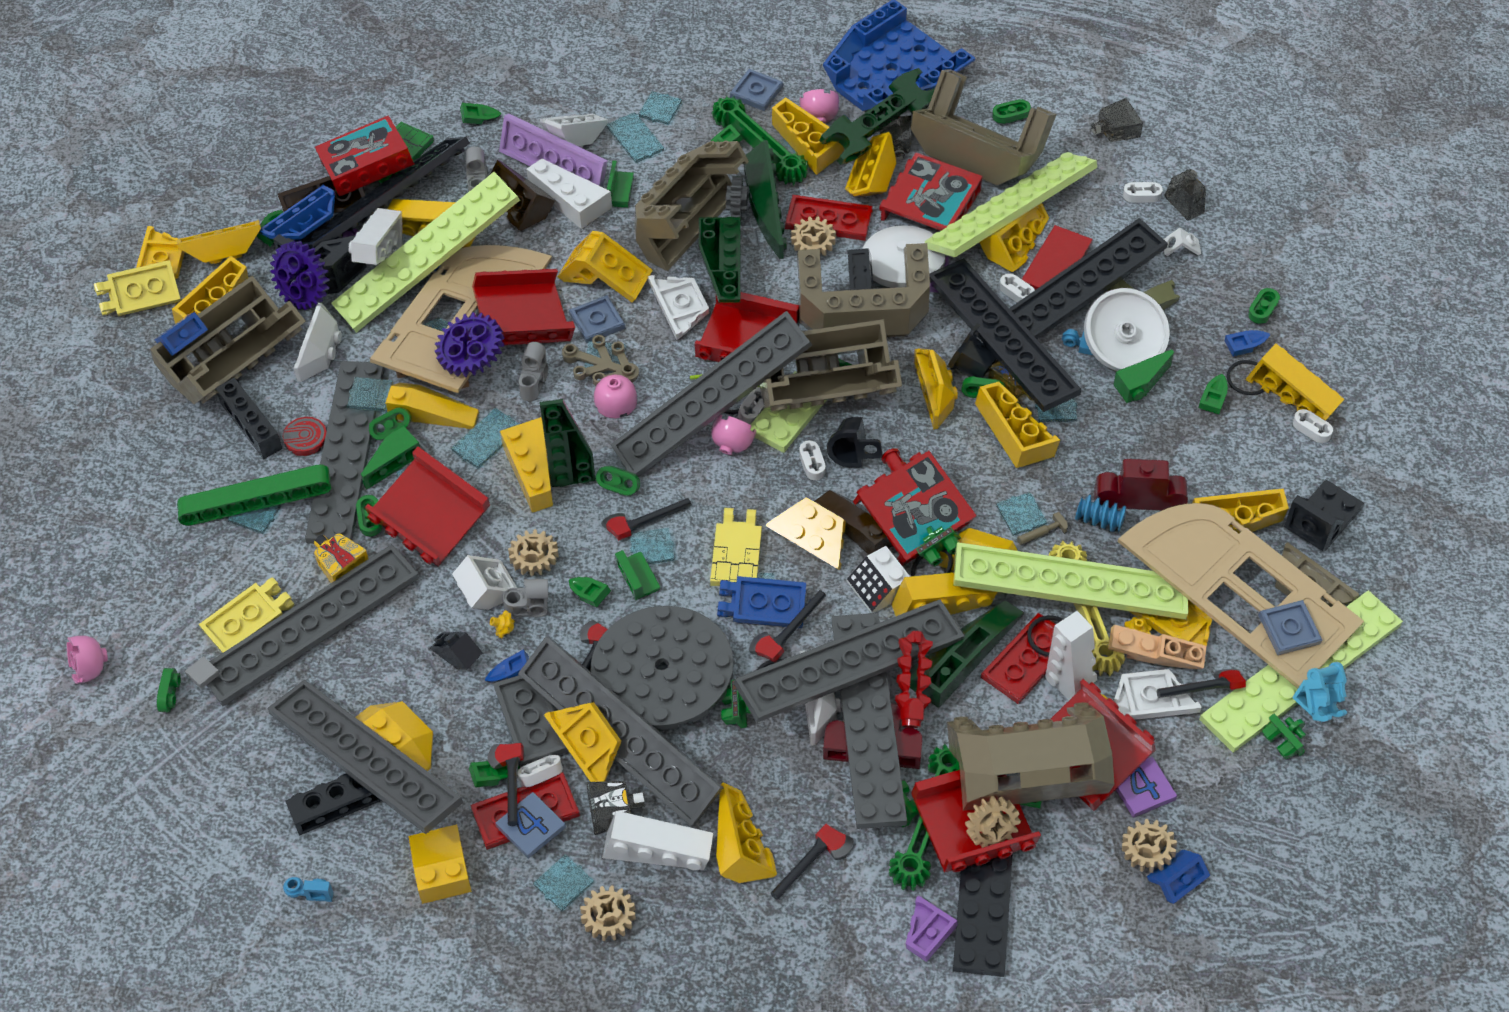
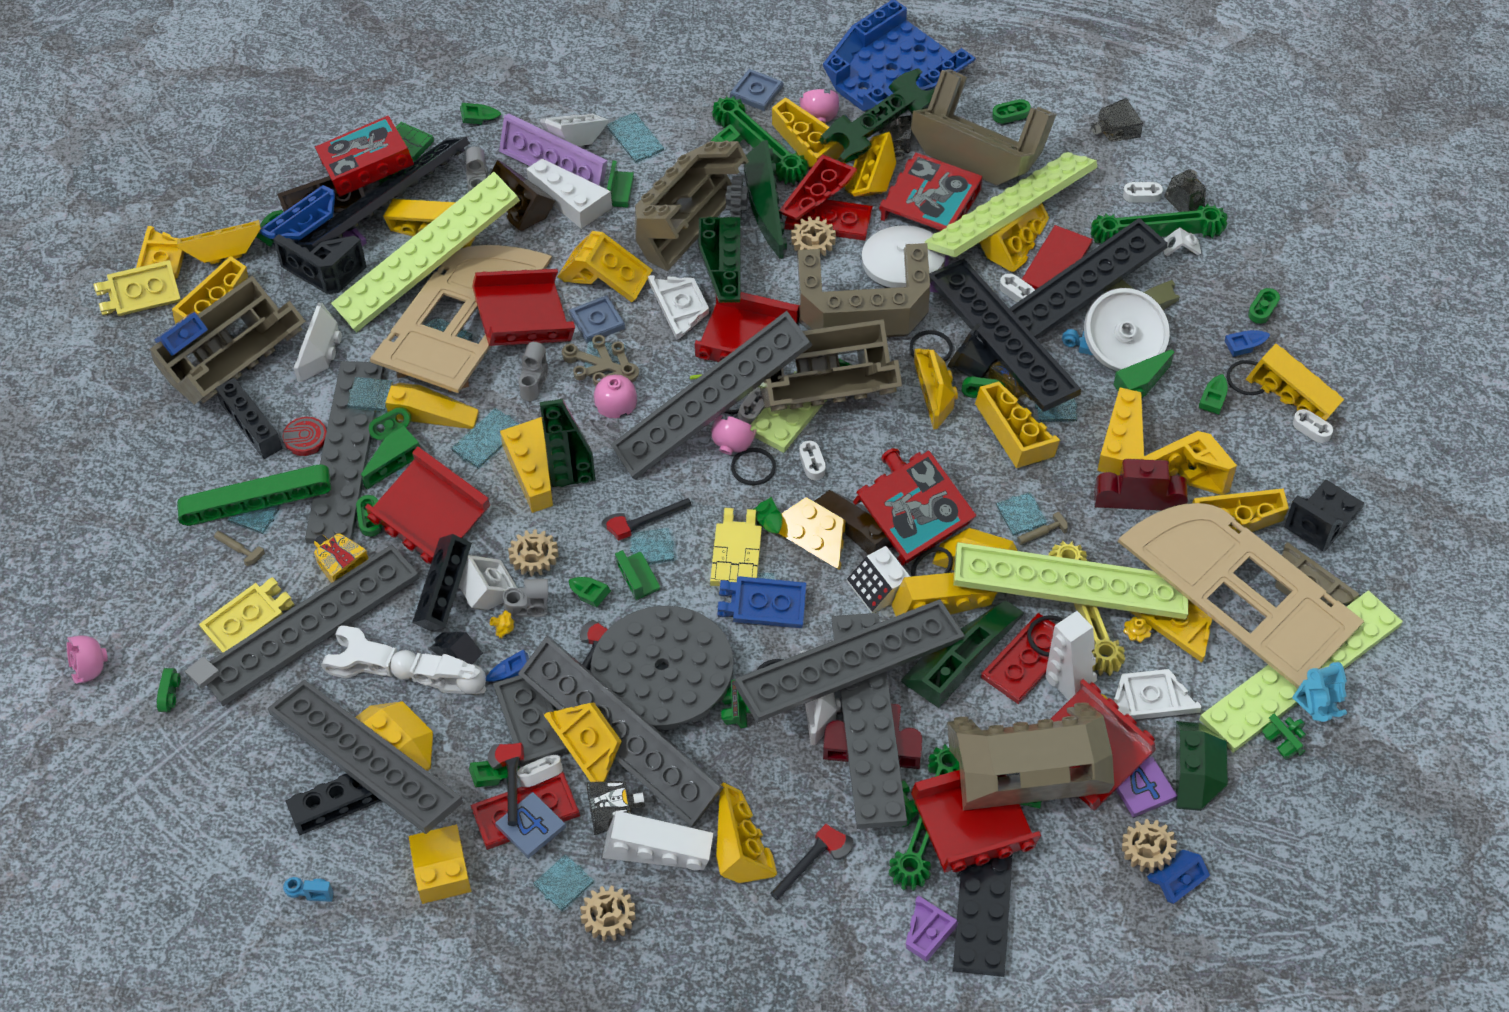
dark purple gear [270,241,330,310] -> none
white wedge [349,208,403,265] -> none
dark purple gear [435,312,505,377] -> none
green plate [596,466,640,495] -> none
clear light blue piece [639,91,682,125] -> none
piece [749,590,826,663] -> none
black container [827,417,883,468] -> none
black panel [847,248,874,290] -> none
red sword [895,631,933,728] -> none
green hips [916,526,961,567] -> none
tan gear [965,796,1021,848] -> none
dark azure piece [1075,494,1126,533] -> none
light nougat slope [1108,625,1207,669] -> none
black piece [1157,669,1246,698] -> none
sand blue tile [1258,600,1323,655] -> none
none -> dark tan piece [214,531,265,566]
none -> white piece [321,626,486,694]
none -> black brick [412,534,472,631]
none -> black piece [731,448,776,486]
none -> green plate [753,497,783,534]
none -> red wedge [779,154,857,221]
none -> black piece [910,330,953,362]
none -> green arm [1090,203,1227,244]
none -> yellow wedge [1097,388,1144,475]
none -> yellow bracket [1141,431,1237,495]
none -> dark green wedge [1176,721,1228,811]

